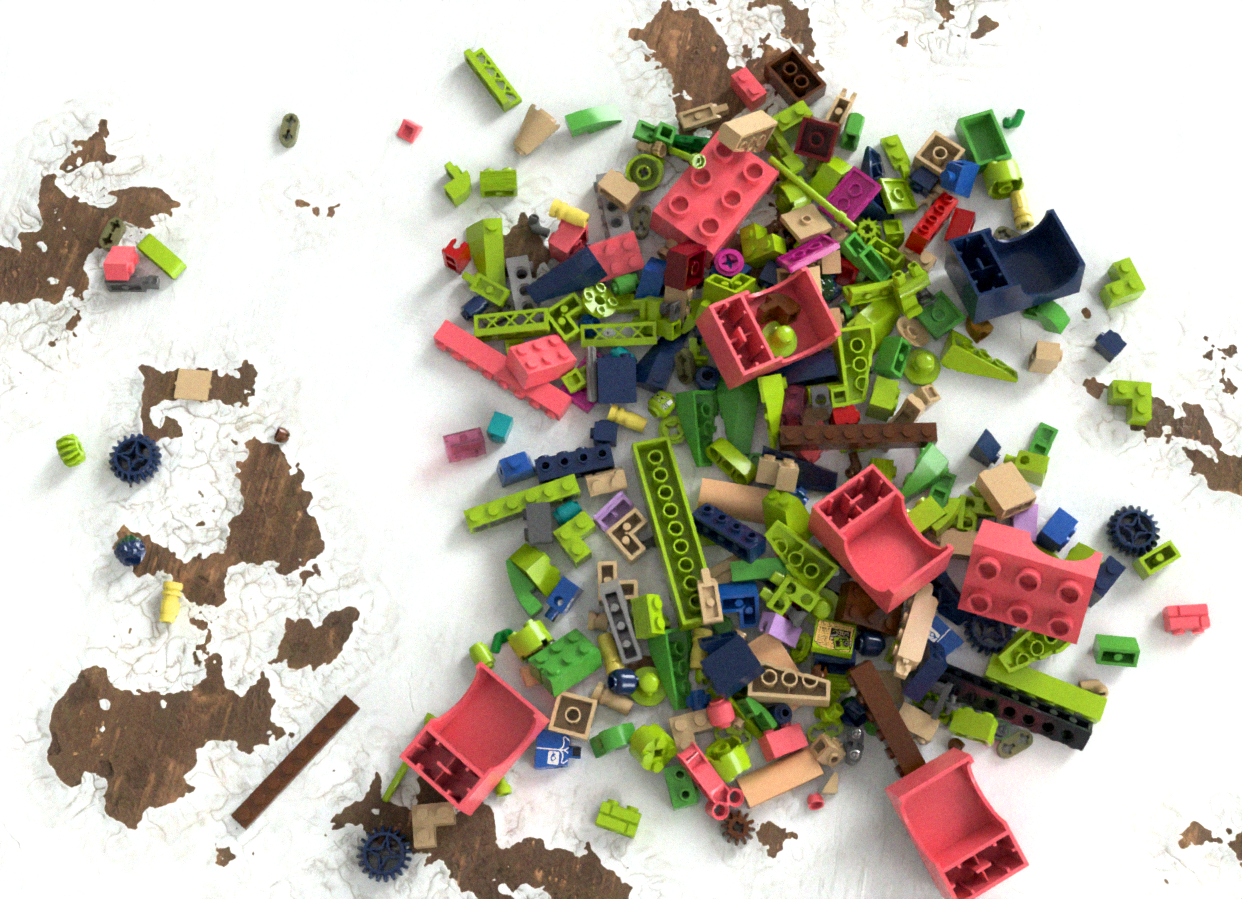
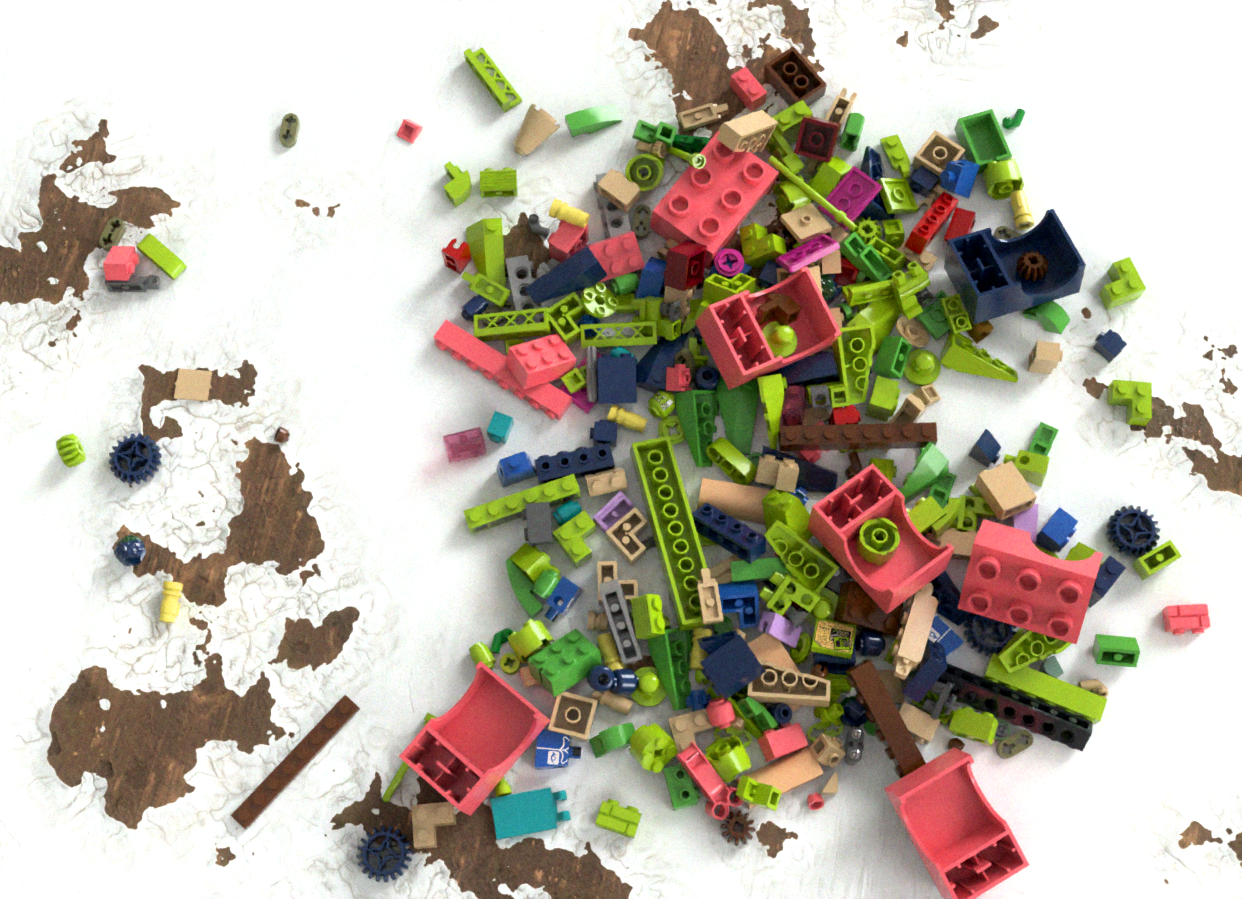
none -> teal tile [490,787,571,840]
none -> lime wheel [500,653,521,675]
none -> bright green brick [532,568,560,599]
none -> dark blue head [587,664,615,692]
none -> coral brick [666,364,692,391]
none -> lime brick [736,775,782,811]
none -> lime brick [856,518,900,565]
none -> lime slope [940,293,972,334]
none -> reddish brown gear [1016,250,1049,282]
none -> sand green brick [1040,656,1064,678]

